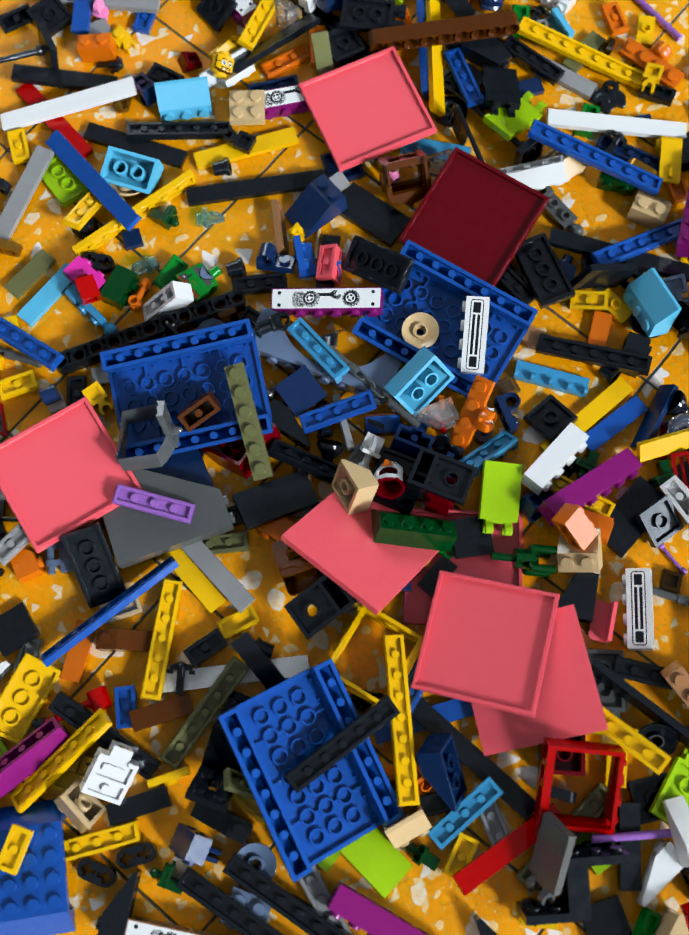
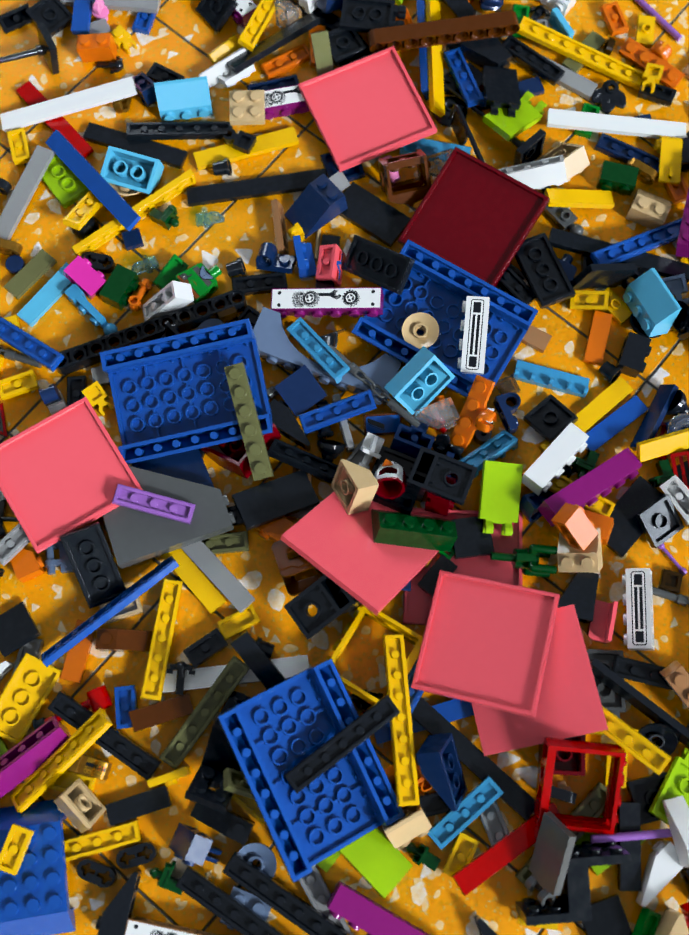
black tile [11,64,118,90] -> none
red brick [74,274,101,306] -> none
white piece [80,740,139,806] -> none
dark grey piece [116,400,183,471] -> none
reddish brown brick [177,390,222,432] -> none
dark red slope [178,51,203,73] -> none
yellow head [210,50,234,79] -> none
black connector [252,311,291,339] -> none
blue tile [527,119,663,196] -> none
black tile [535,334,652,376] -> none
black piece [605,130,628,154] -> none
none -> dark blue tile [5,255,25,274]
none -> yellow tile [544,188,615,209]

